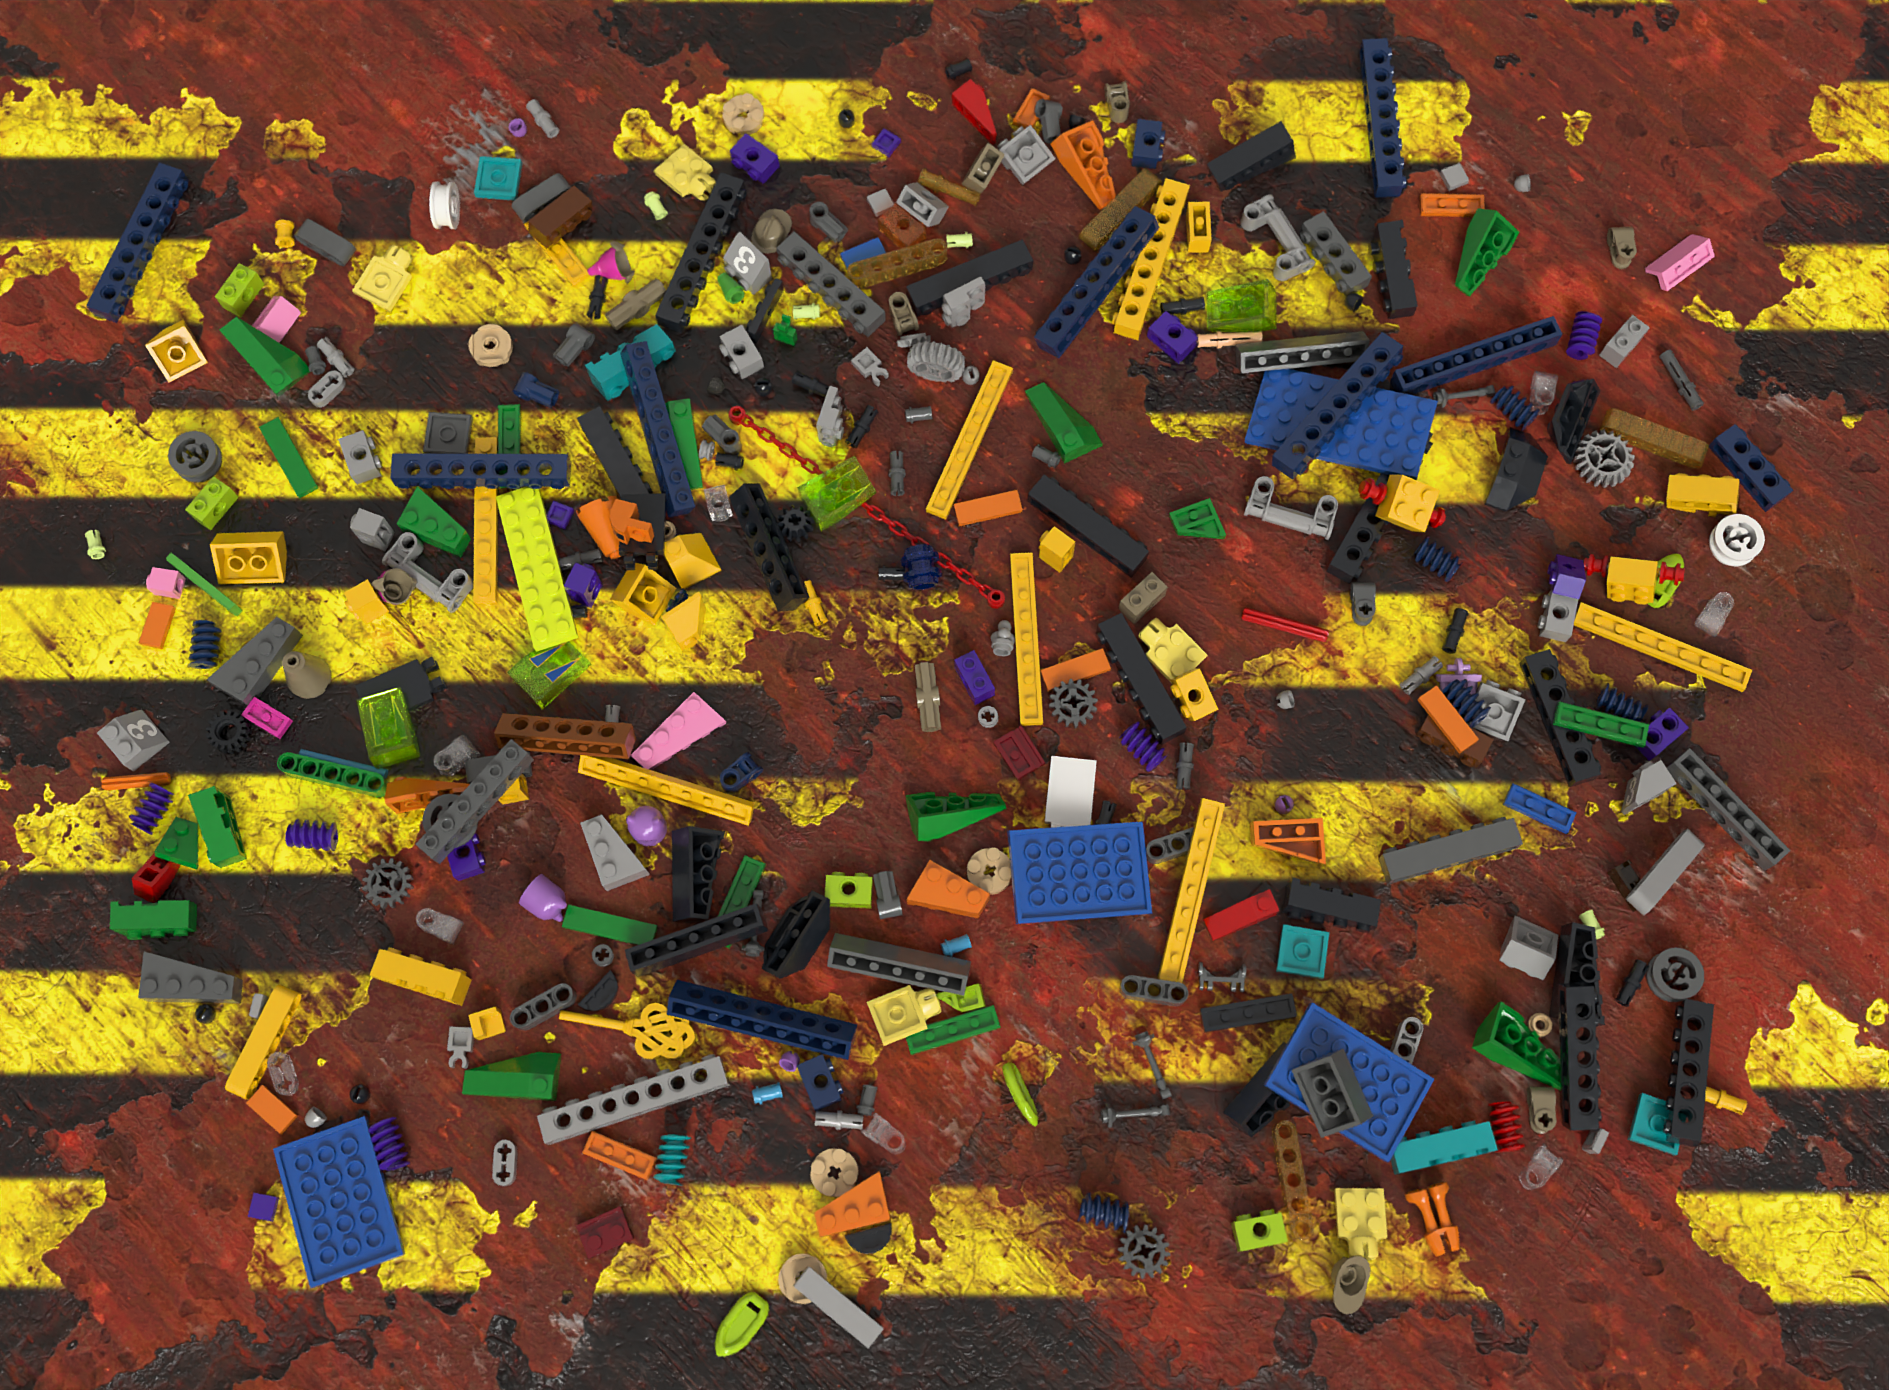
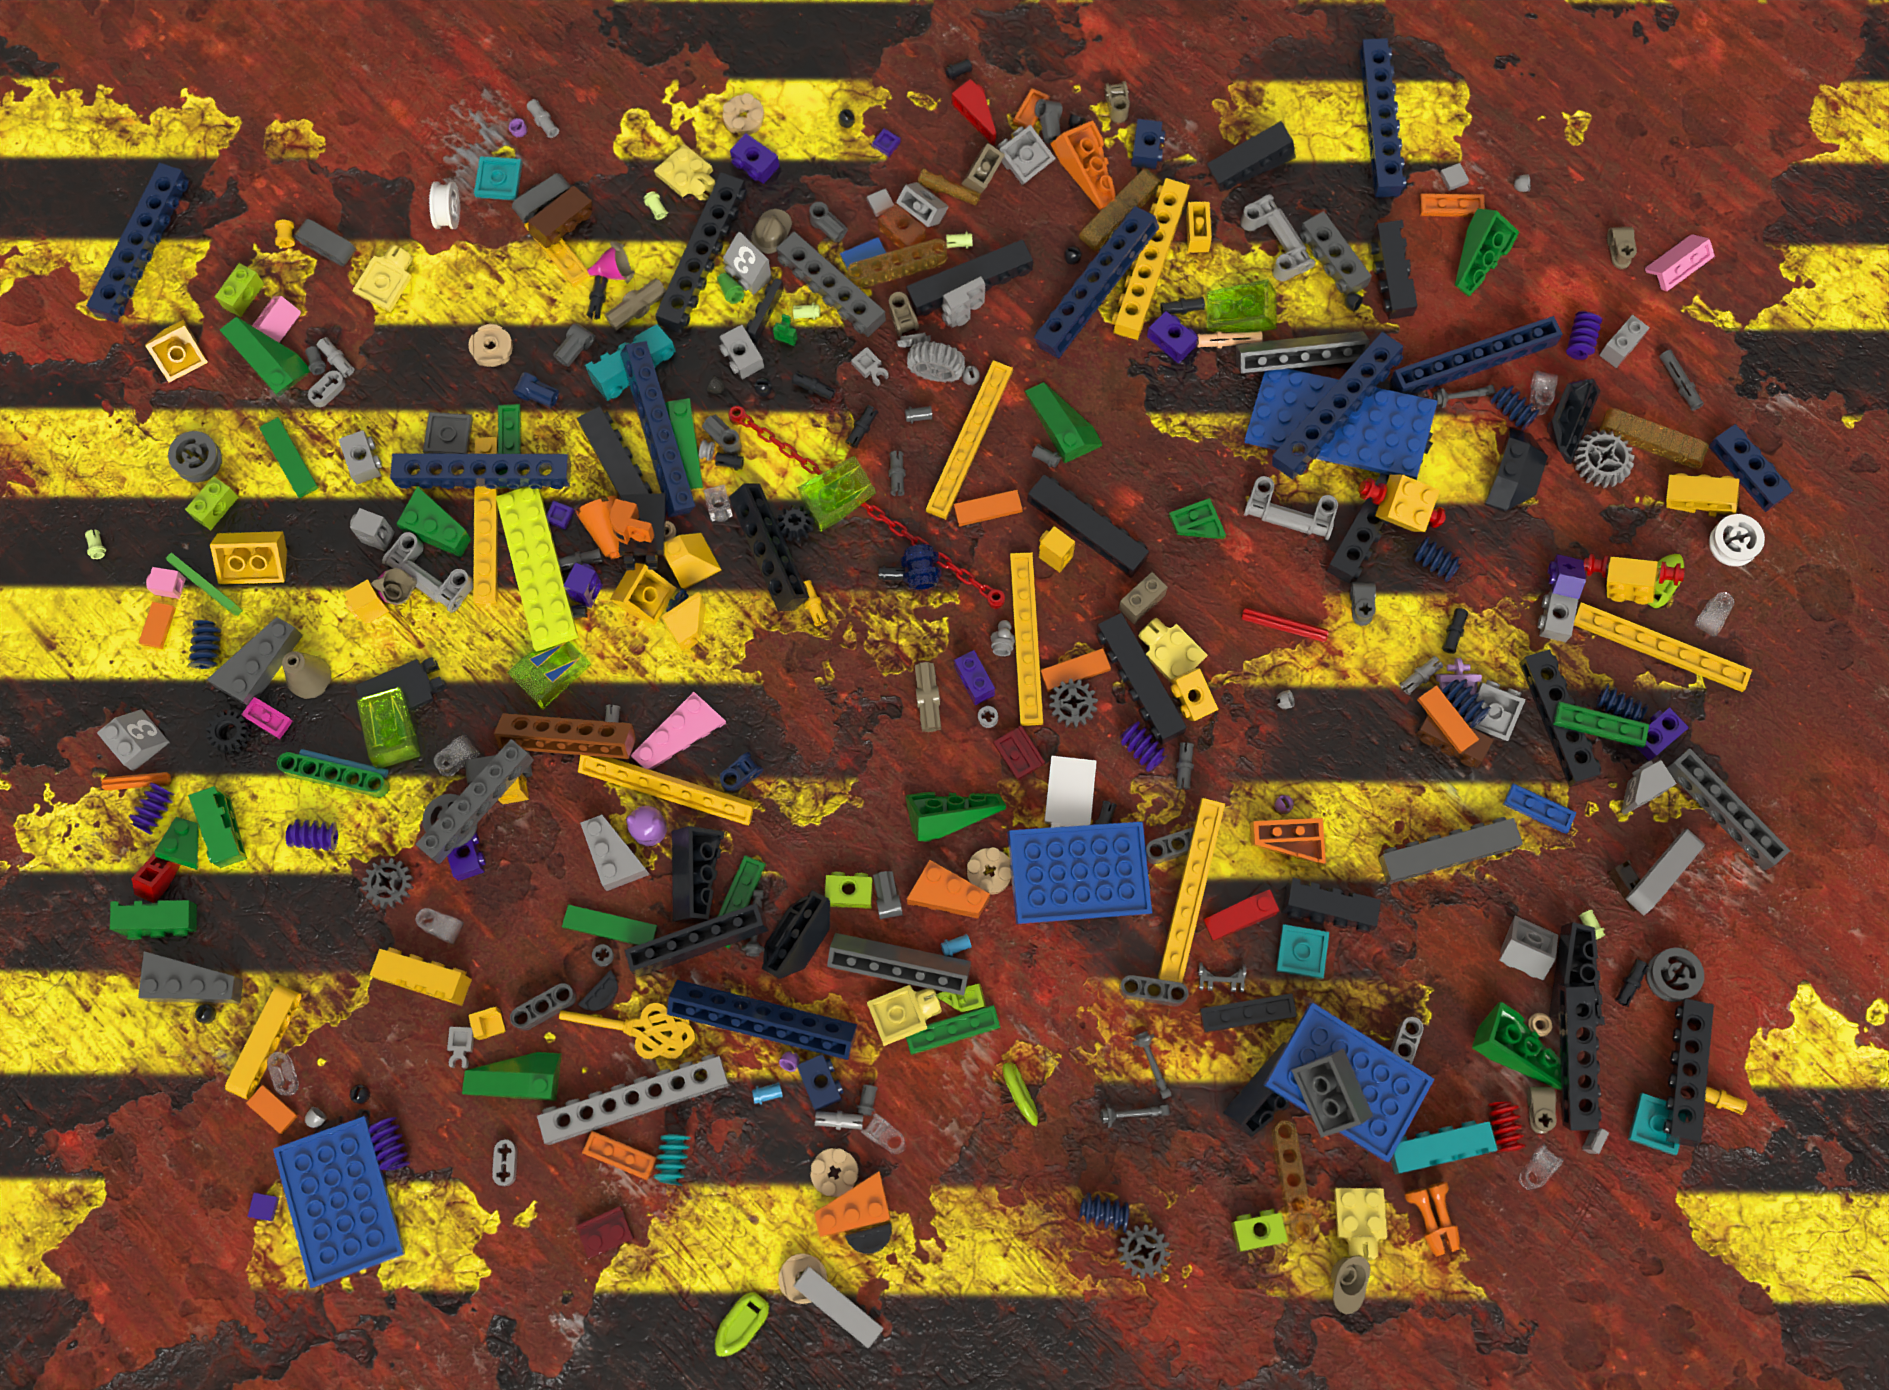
light grey tile [249,993,269,1019] -> none
orange wedge [385,777,470,814] -> none
medium lavender piece [519,874,567,922] -> none
light grey plate [816,386,844,447] -> none

